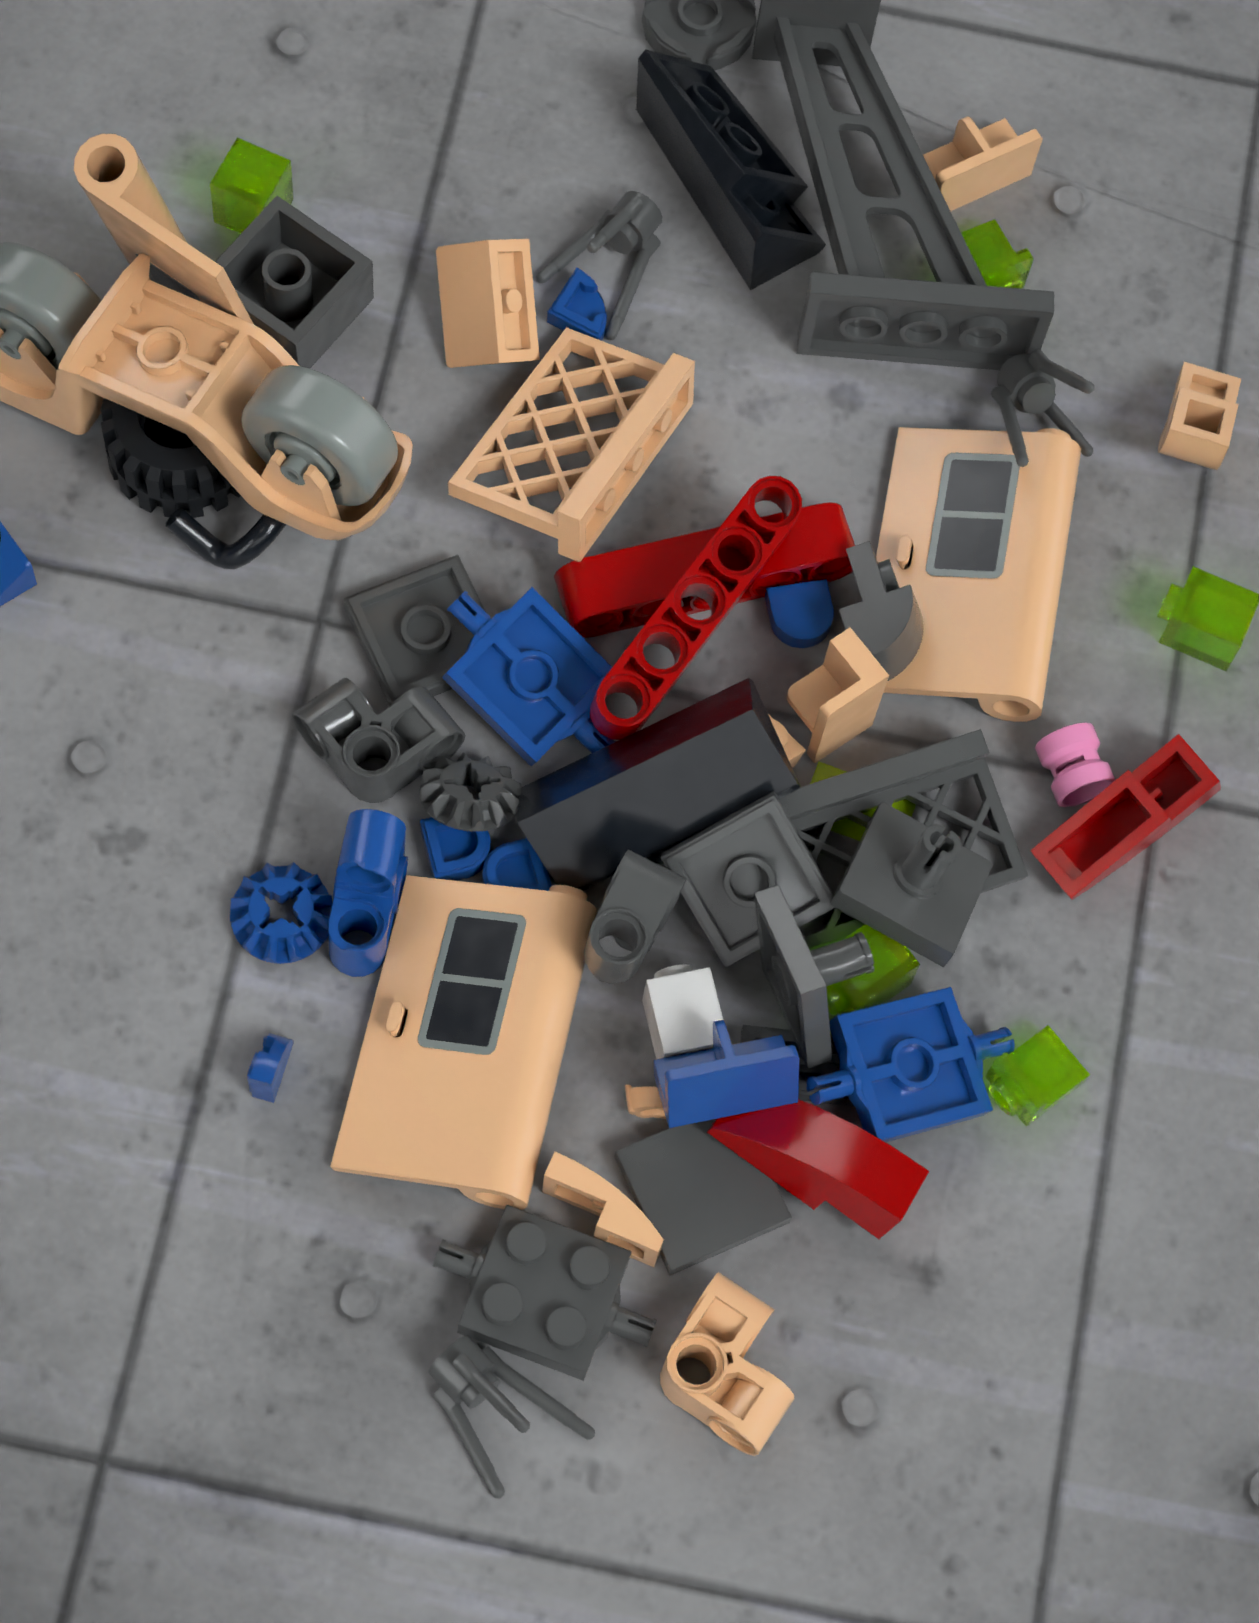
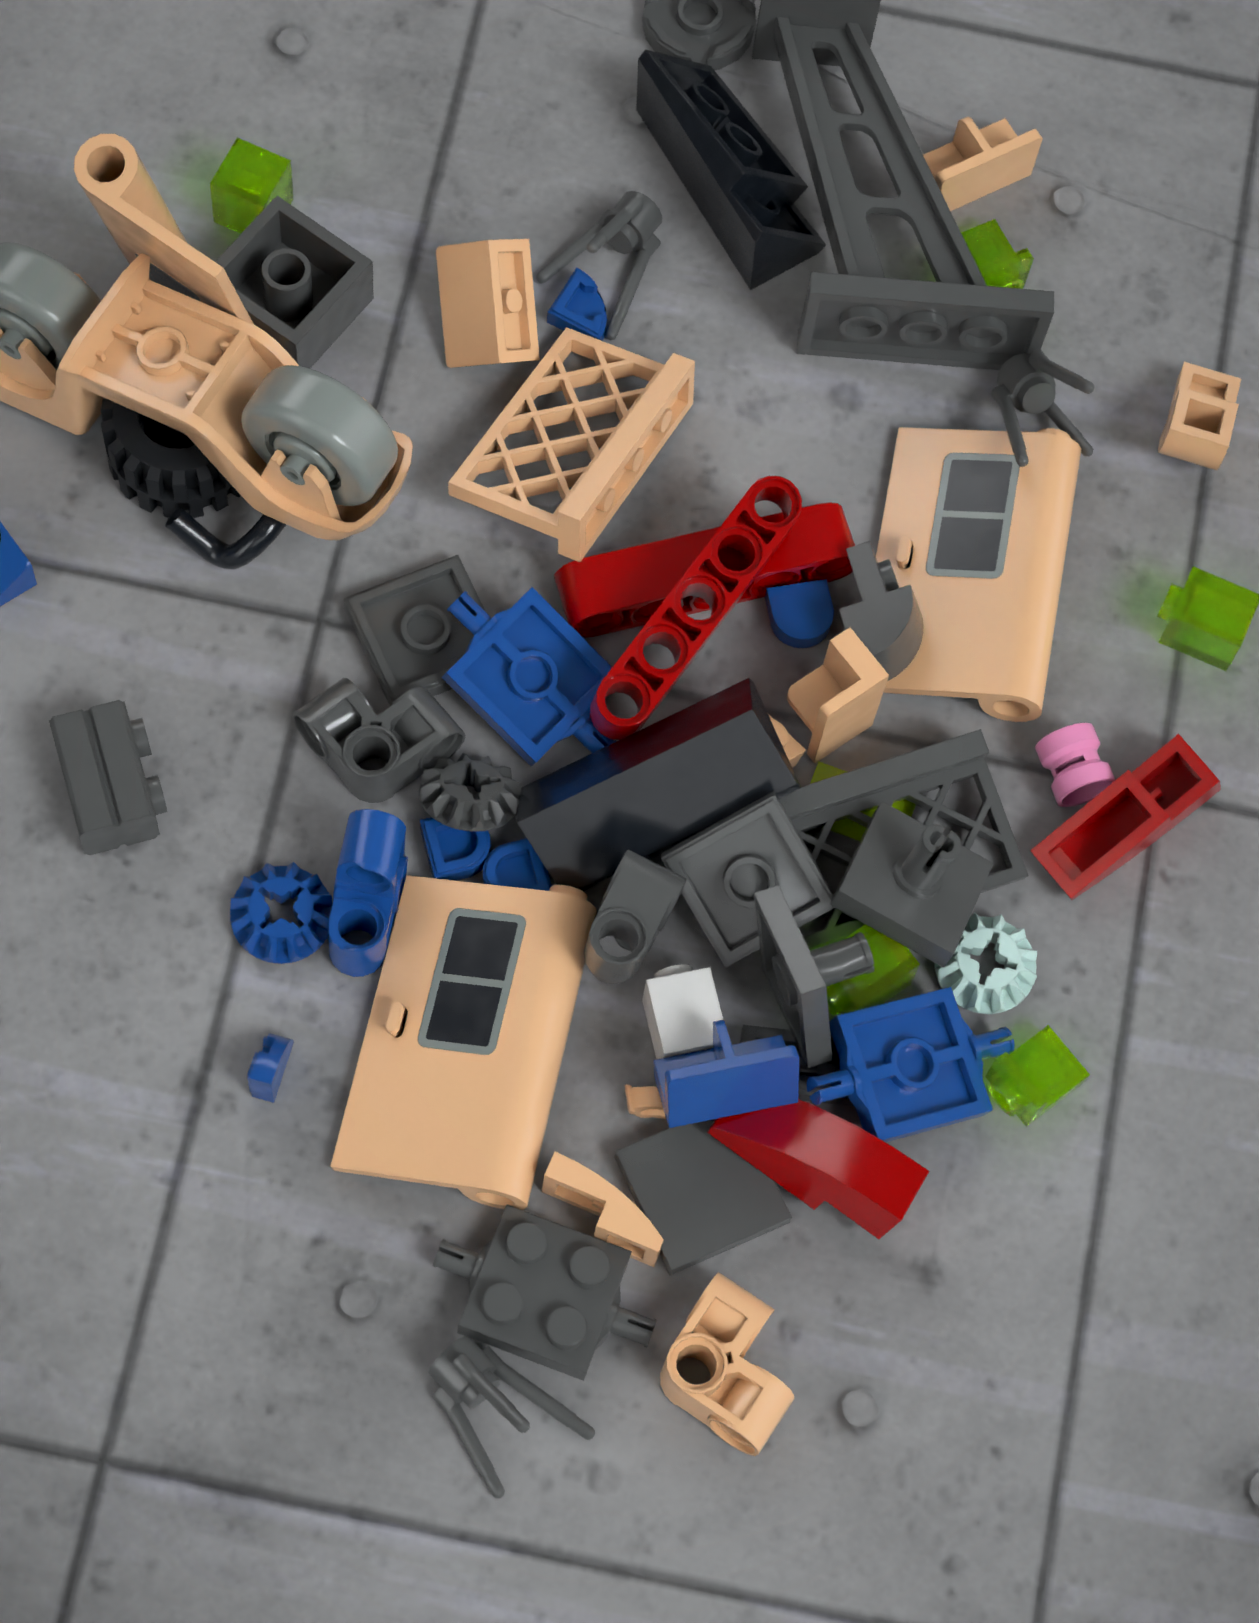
none -> dark grey brick [49,700,168,855]
none -> light aqua gear [935,913,1037,1014]

